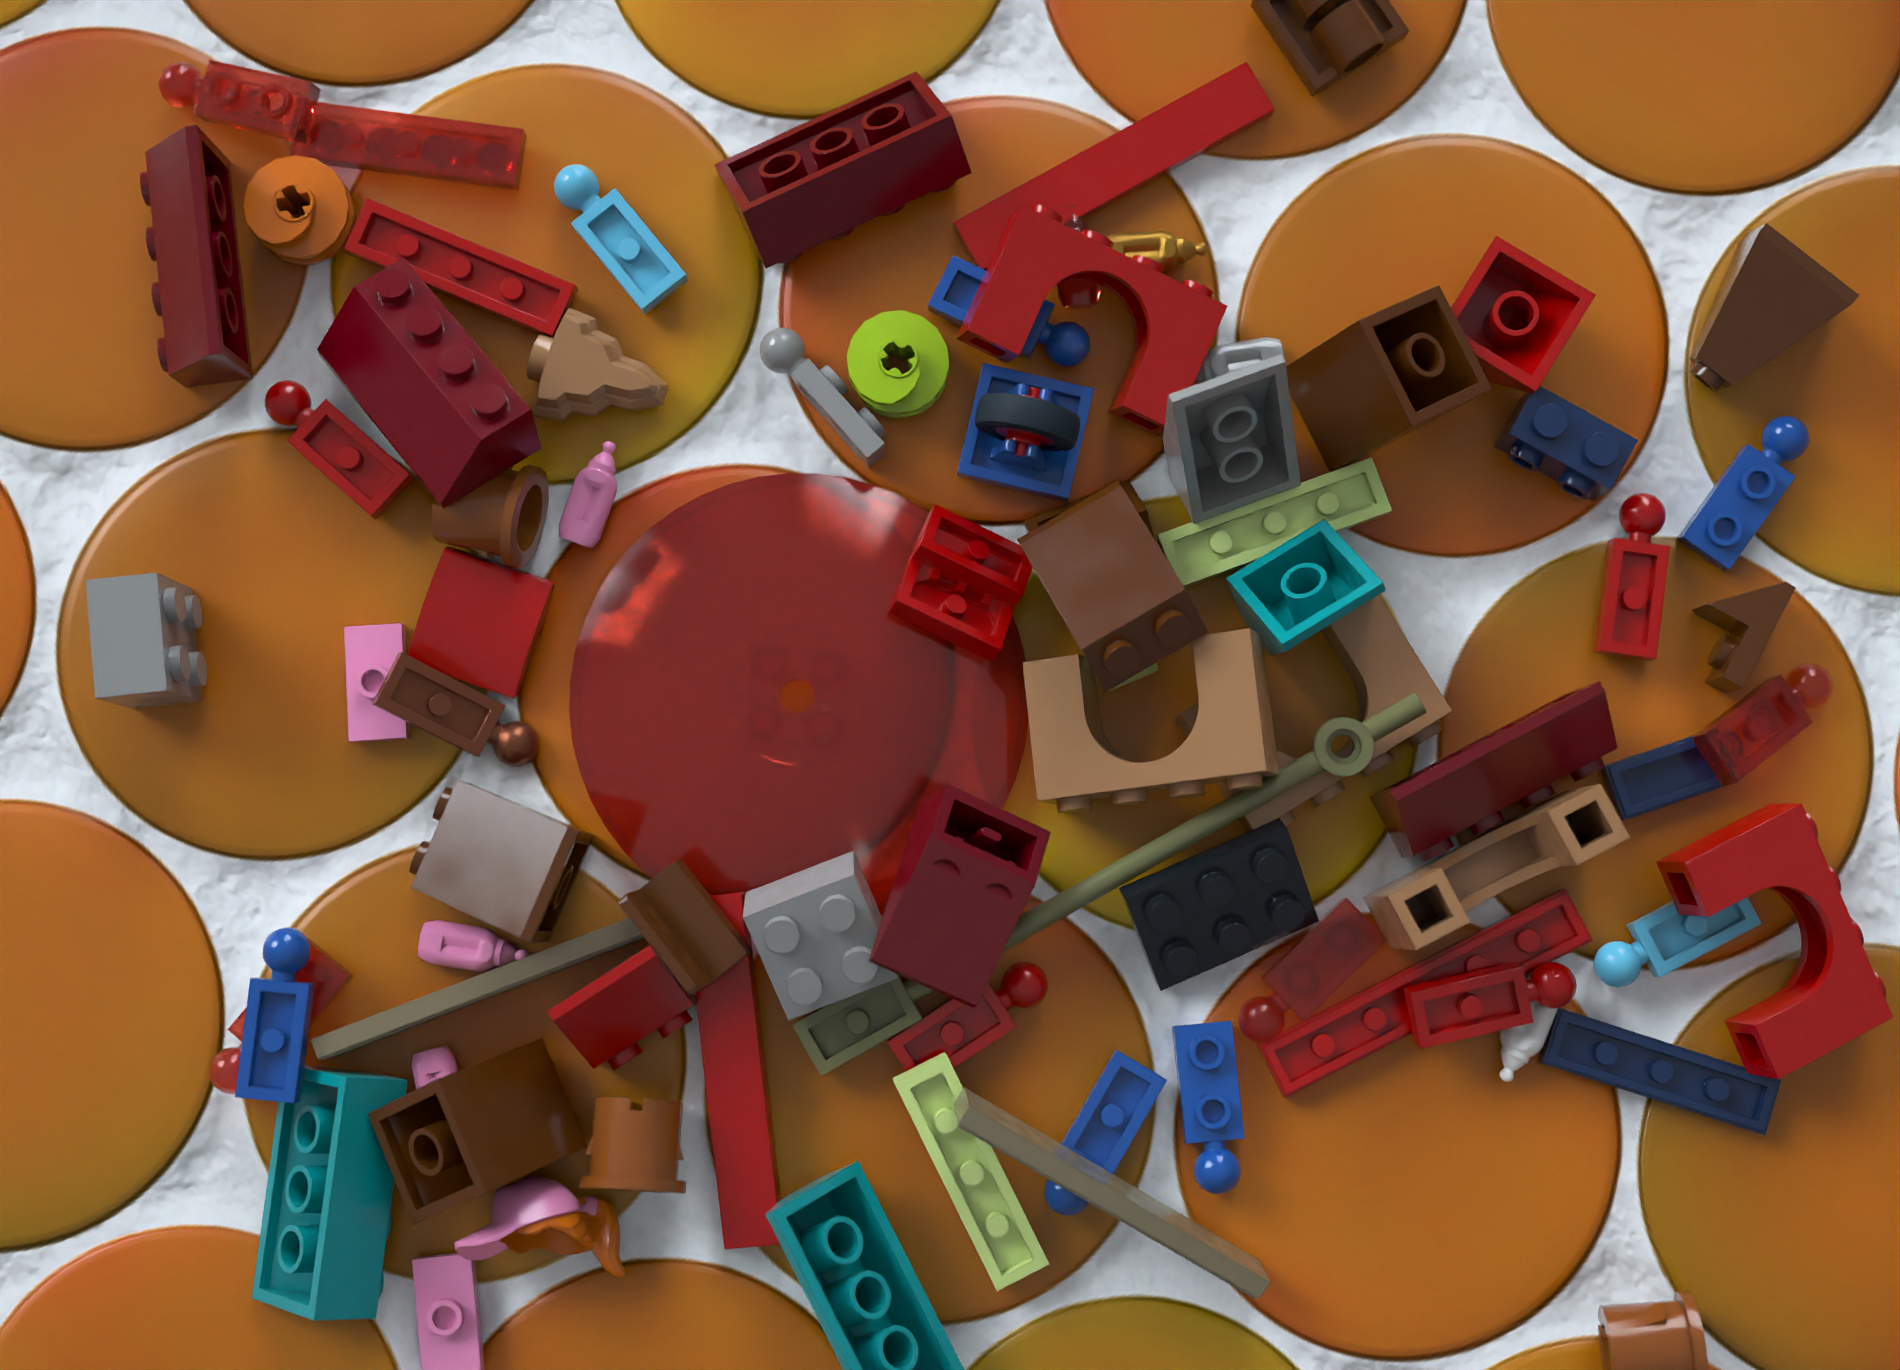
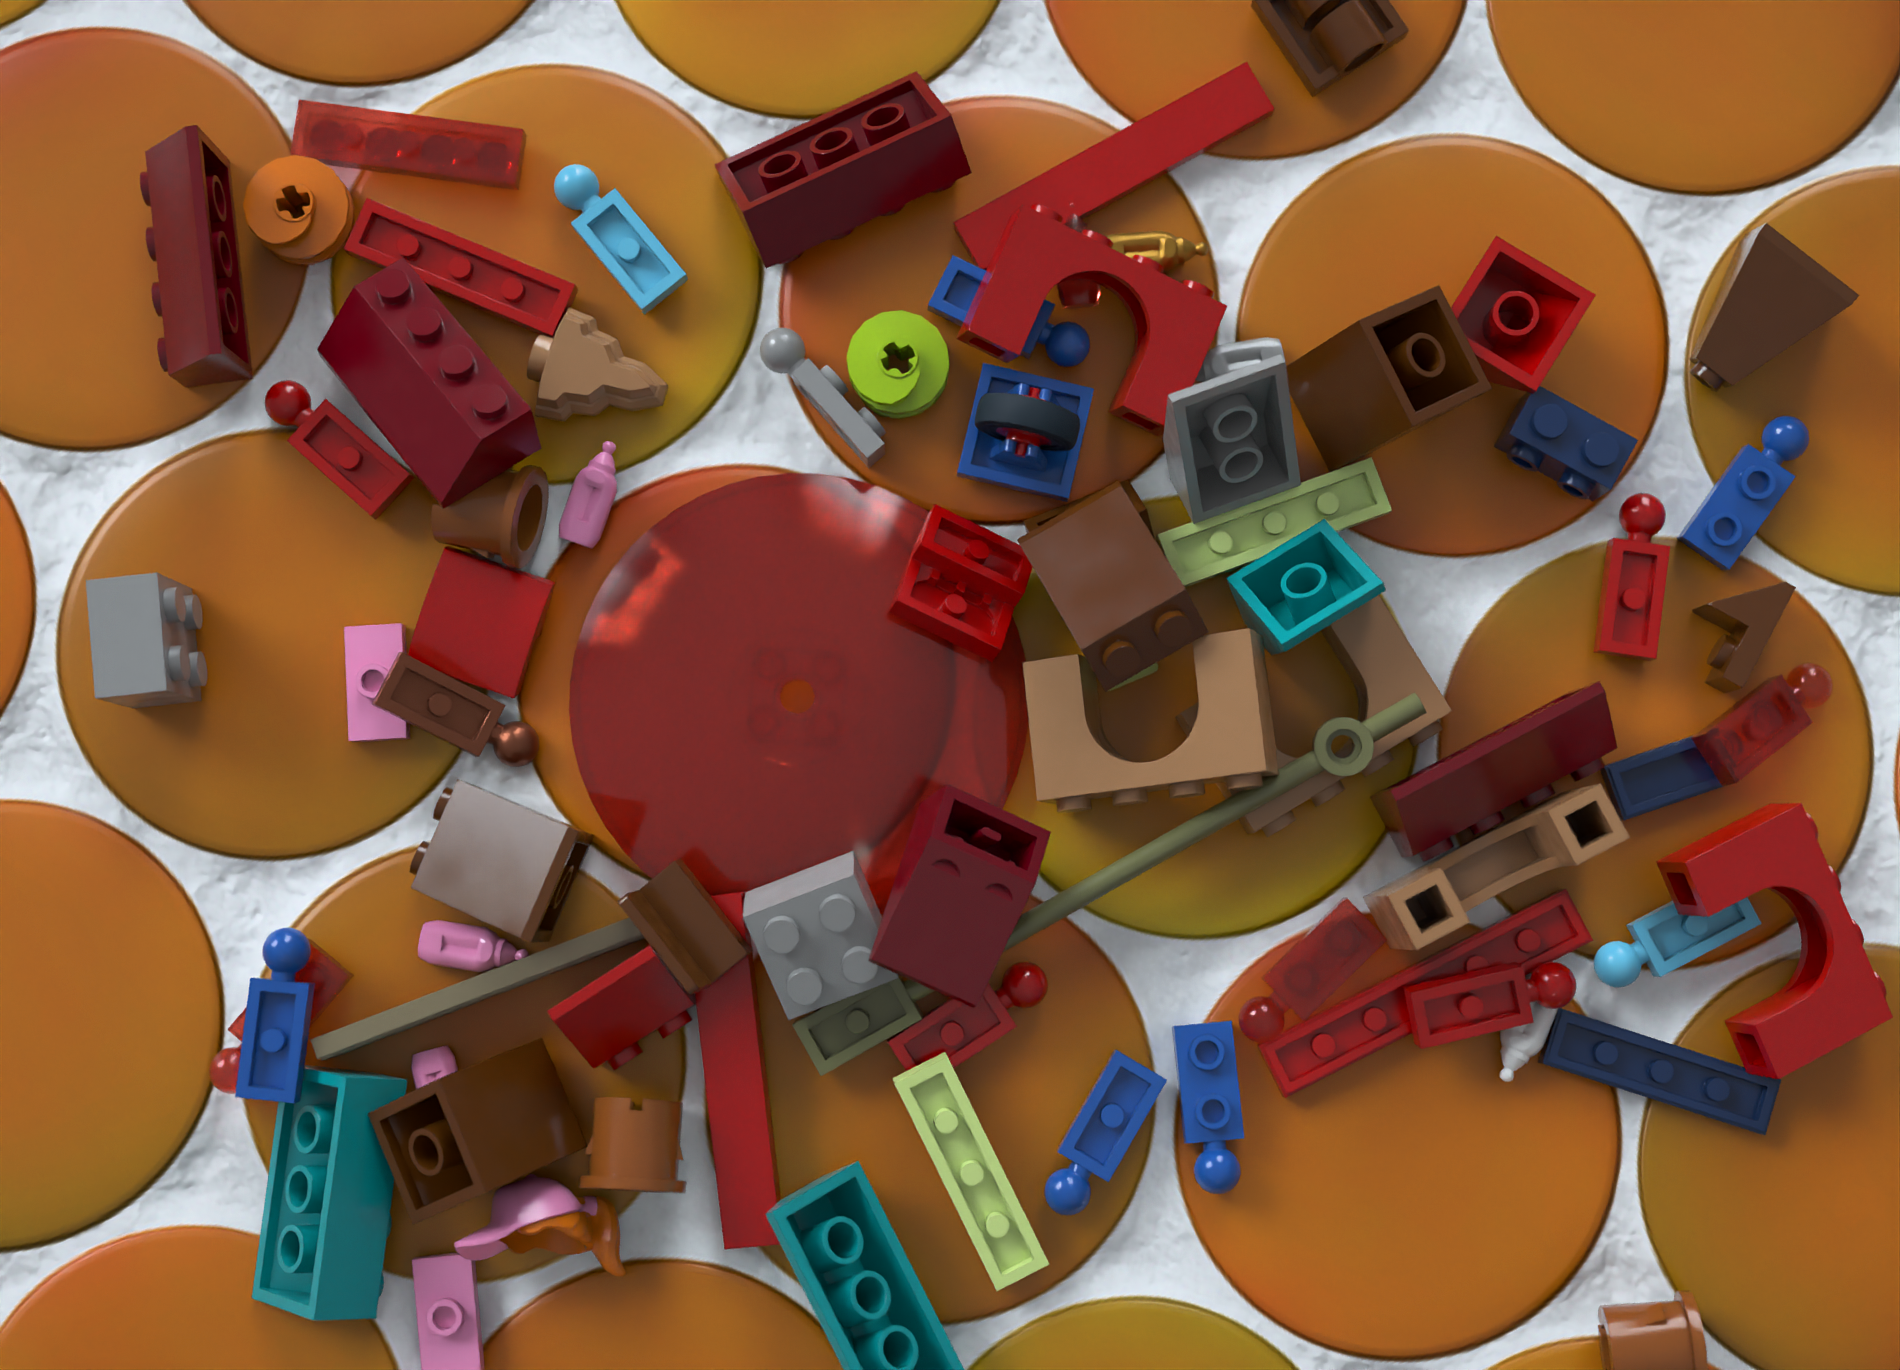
clear red plate [158,60,321,144] -> none
dark tan tile [953,1087,1270,1299] -> none
black plate [1119,818,1319,991] -> none

